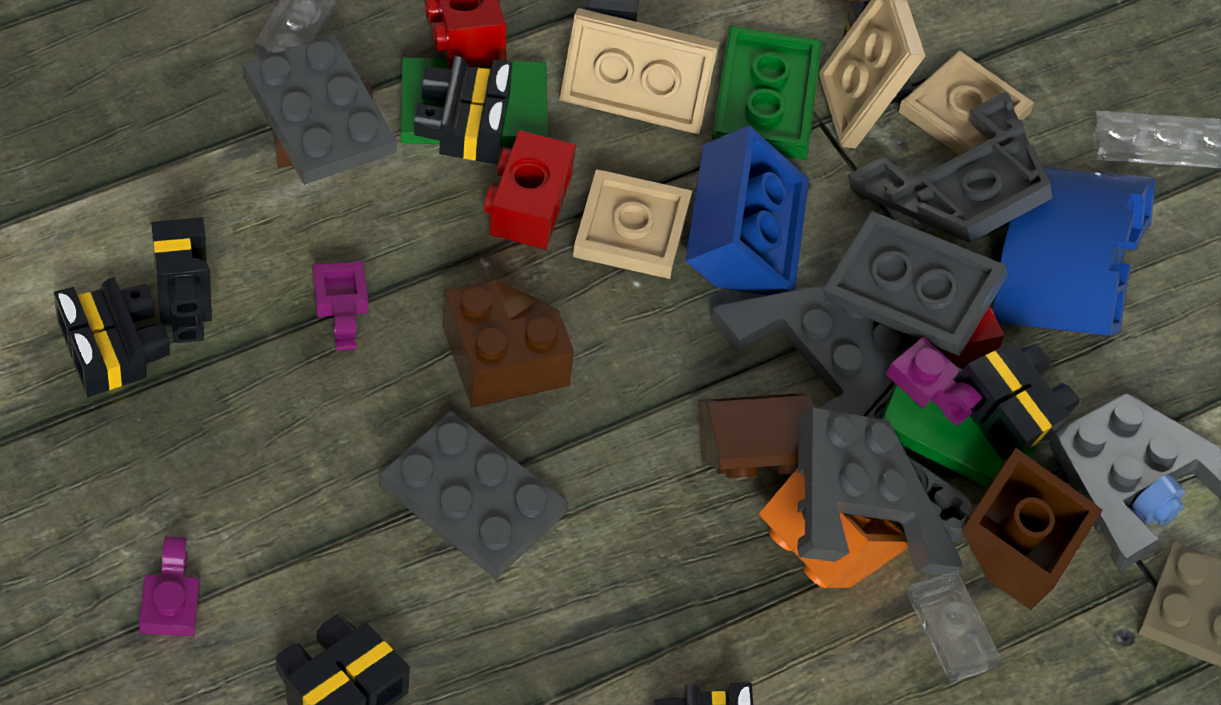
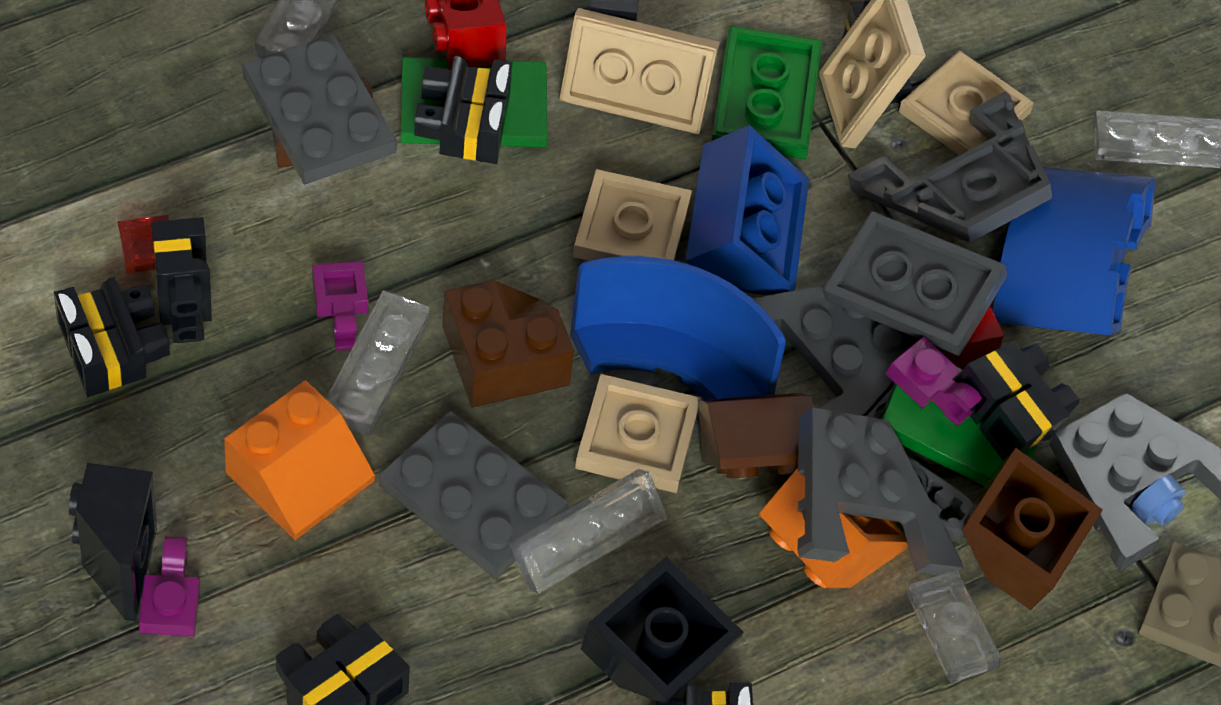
red brick [484,130,576,250] -> none
none -> black slope [69,463,157,621]
none -> clear red plate [118,215,169,274]
none -> orange slope [224,380,375,540]
none -> clear plate [326,290,430,436]
none -> clear plate [509,469,668,594]
none -> blue panel [570,256,786,399]
none -> tan plate [575,374,701,493]
none -> black slope [581,557,744,704]

